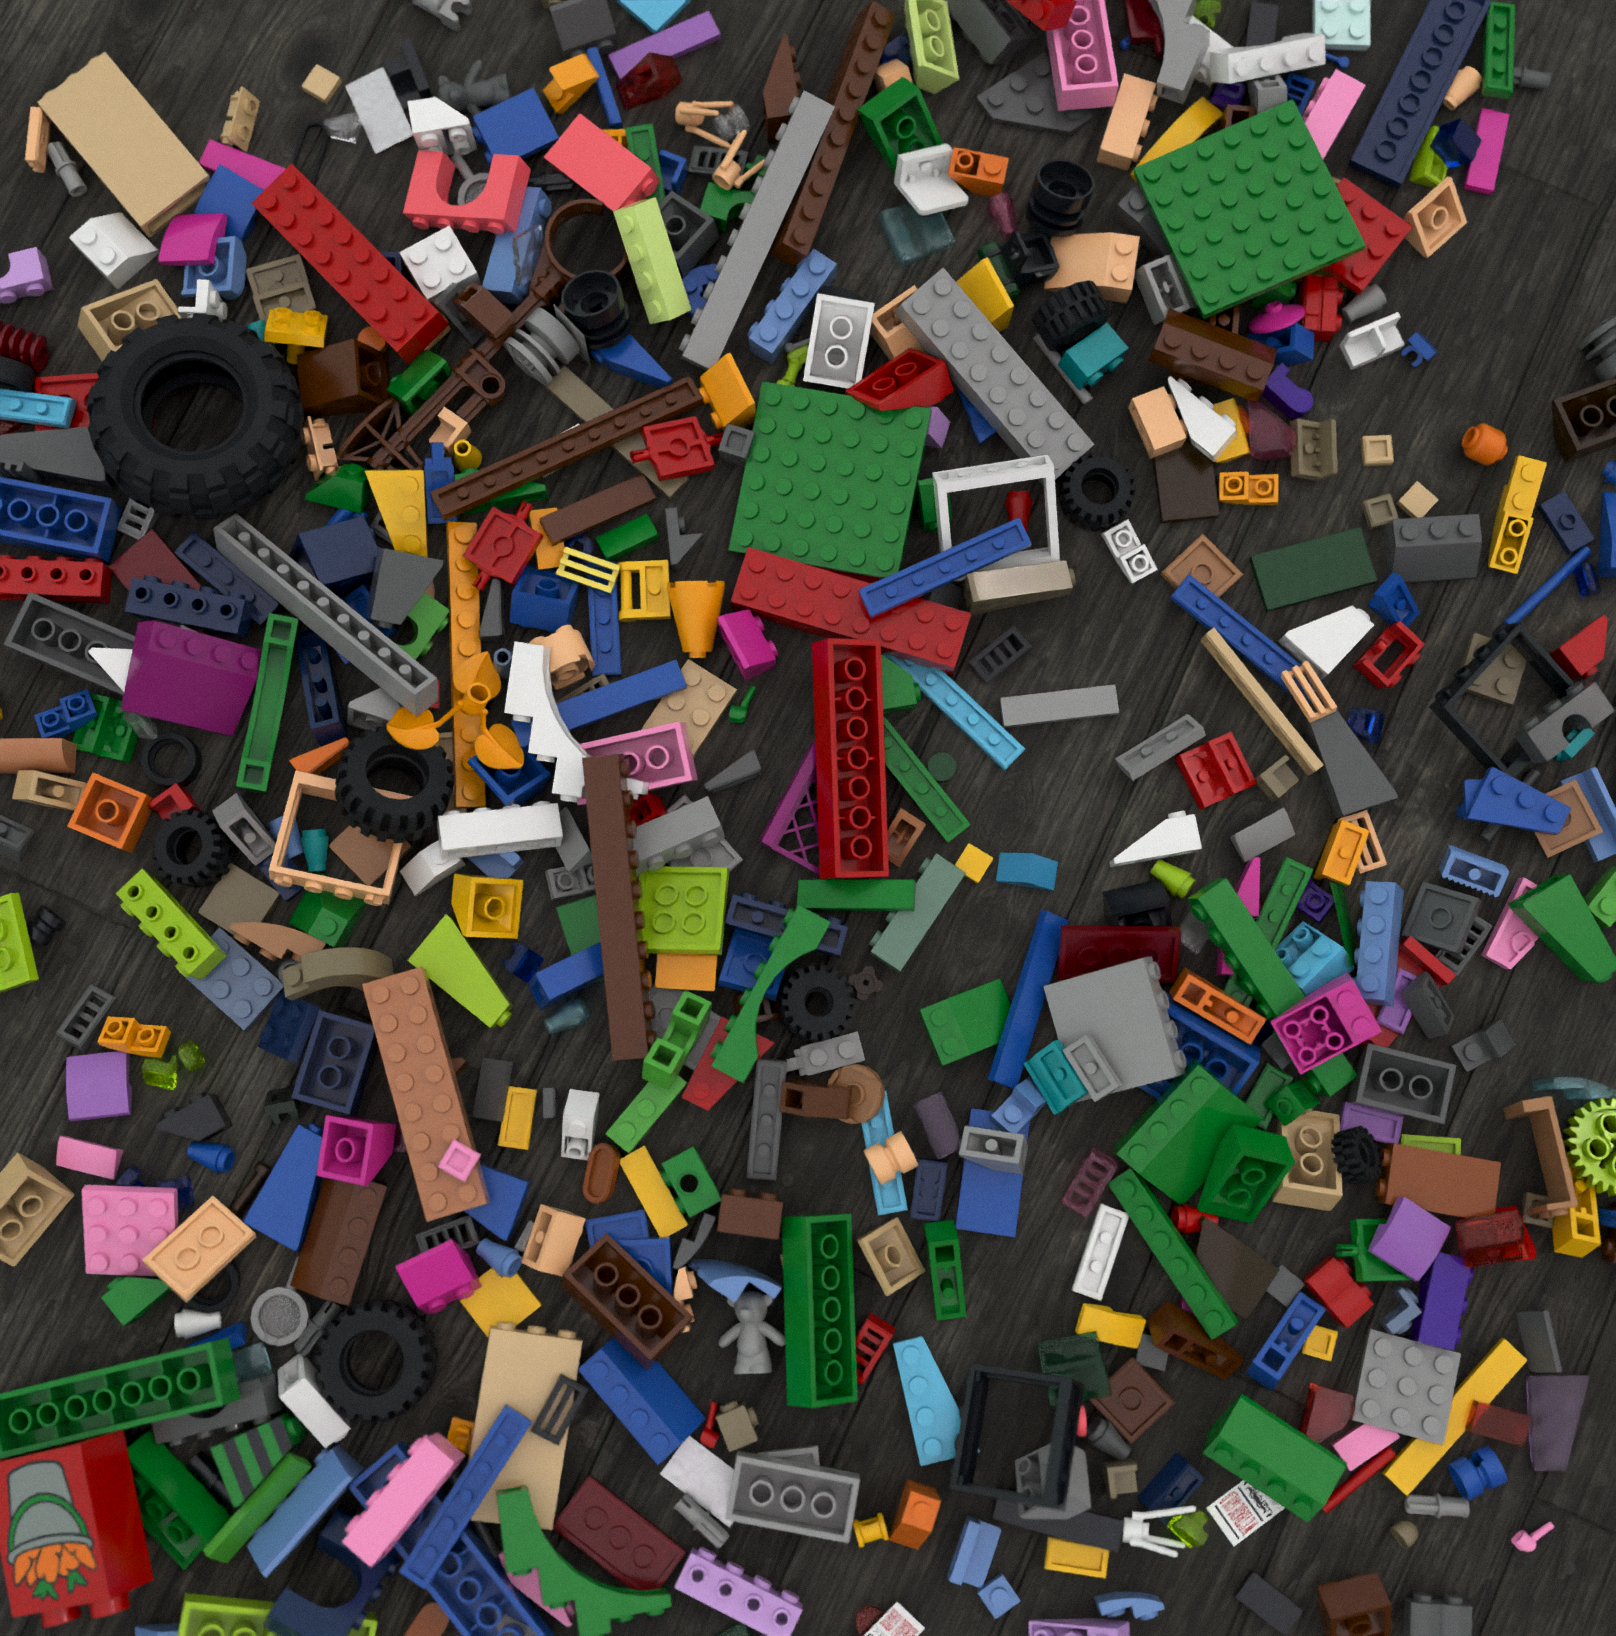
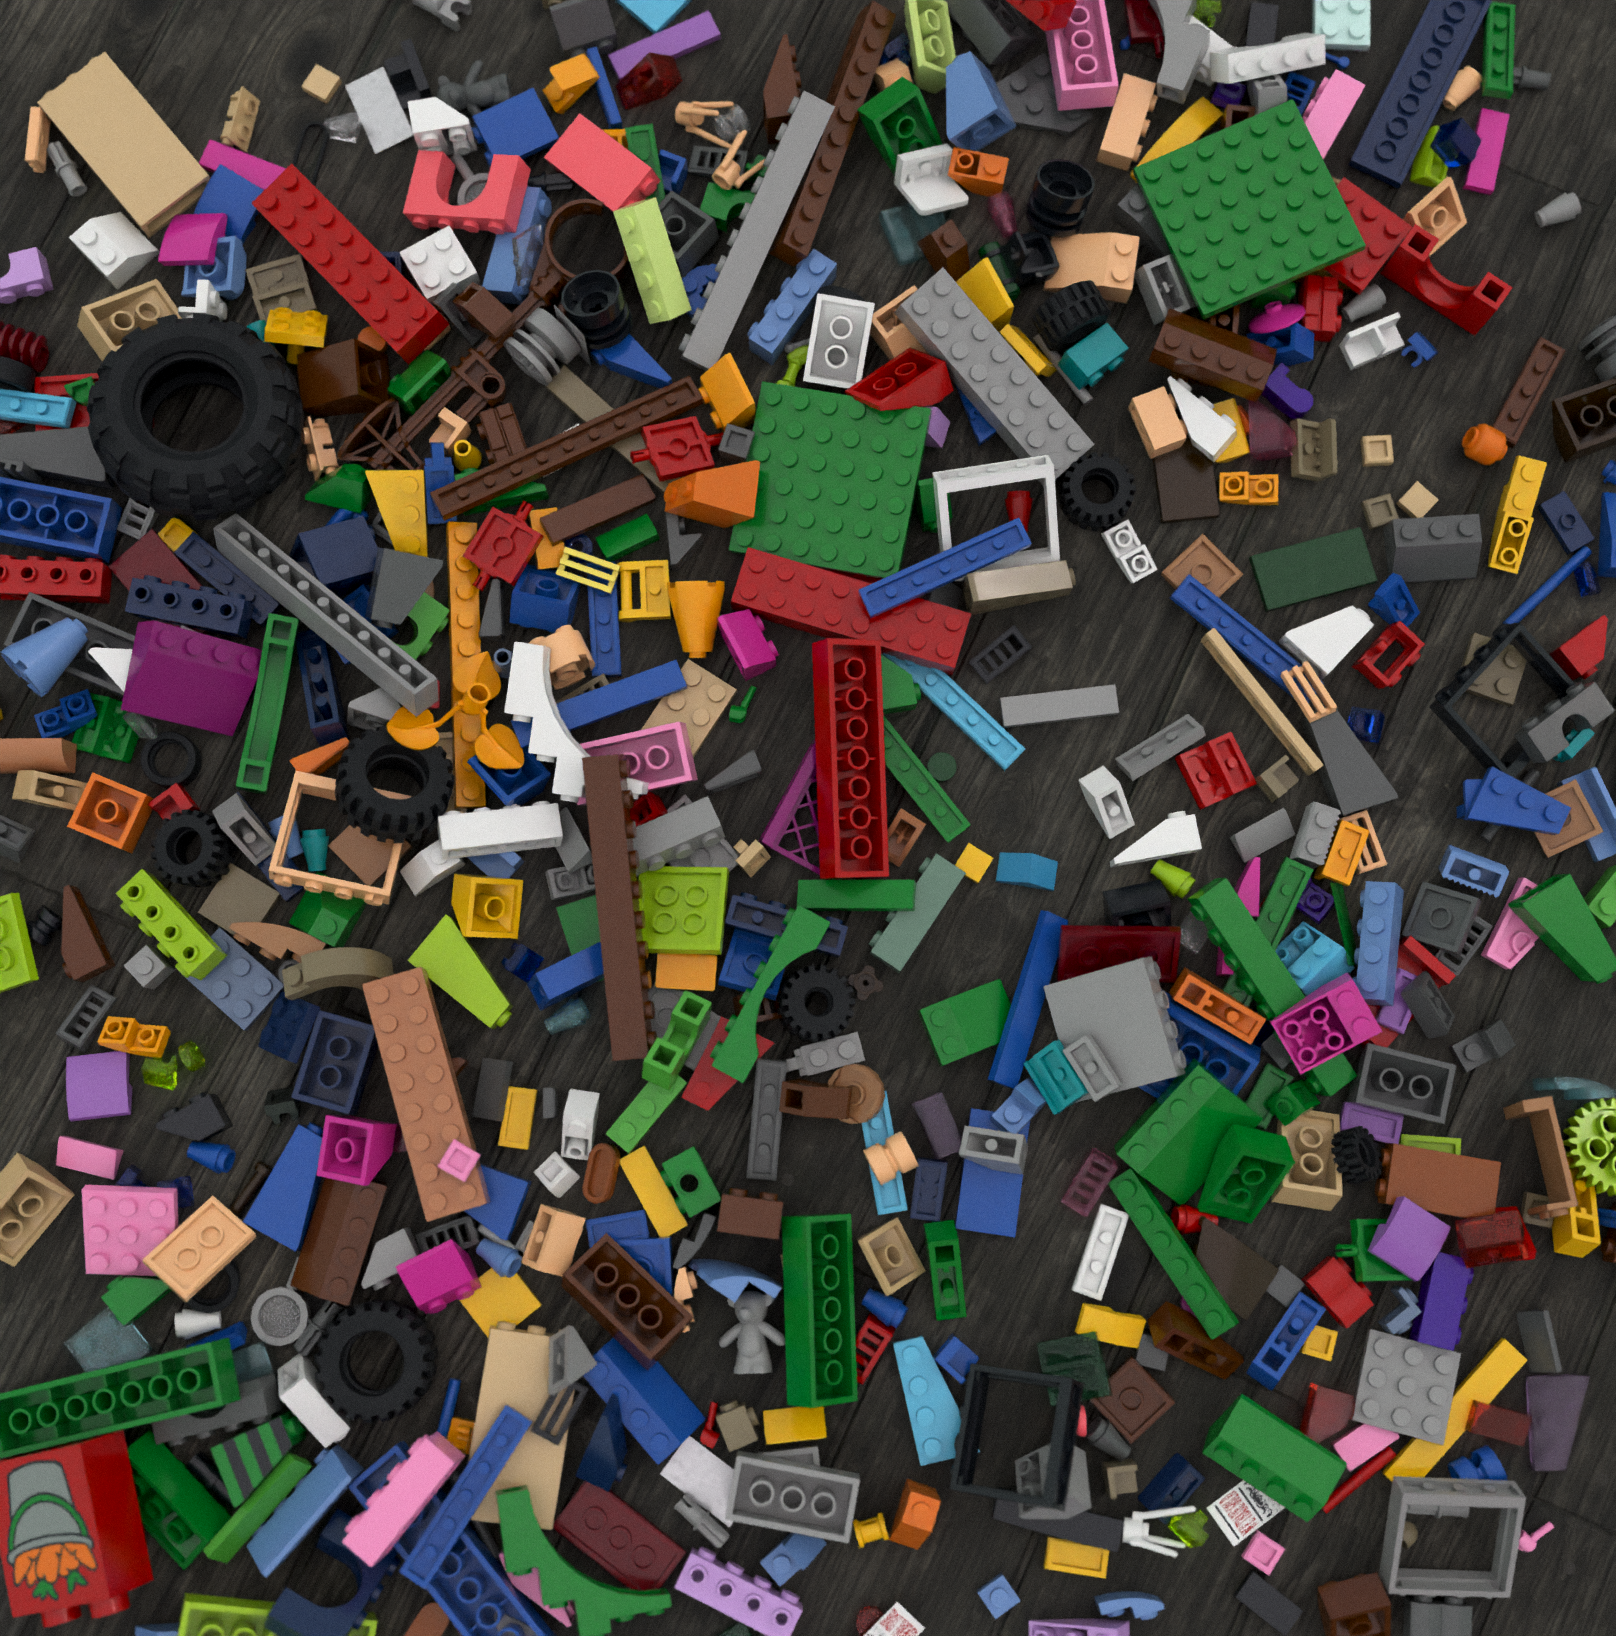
medium blue panel [947,1515,1001,1588] -> none
none -> medium blue cone [0,617,88,698]
none -> reddish brown slope [61,885,116,982]
none -> clear light blue plate [63,1307,153,1372]
none -> green tile [64,376,95,406]
none -> light grey brick [124,945,176,990]
none -> yellow tile [158,518,198,552]
none -> light grey slope [361,1227,421,1291]
none -> blue bar [437,1378,462,1439]
none -> reddish brown brick [476,403,527,465]
none -> white piece [477,1224,518,1250]
none -> white slope [534,1151,580,1198]
none -> light grey slope [548,1325,597,1395]
none -> dark blue slope [575,1394,627,1492]
none -> orange slope [664,460,760,528]
none -> tan tile [733,839,771,878]
none -> medium blue slope [760,1532,827,1587]
none -> yellow slope [763,1406,827,1445]
none -> blue cone [861,1288,909,1329]
none -> reddish brown slope [917,219,970,282]
none -> blue panel [933,1334,979,1384]
none -> medium blue slope [946,51,1016,152]
none -> yellow plate [1000,324,1057,377]
none -> white slope [1079,766,1135,839]
none -> bright pink tile [1241,1530,1285,1575]
none -> light grey brick [1290,801,1341,869]
none -> light grey window [1379,1476,1526,1599]
none -> red arch [1380,224,1513,336]
none -> reddish brown tile [1492,337,1566,448]
none -> light grey cone [1535,192,1581,228]

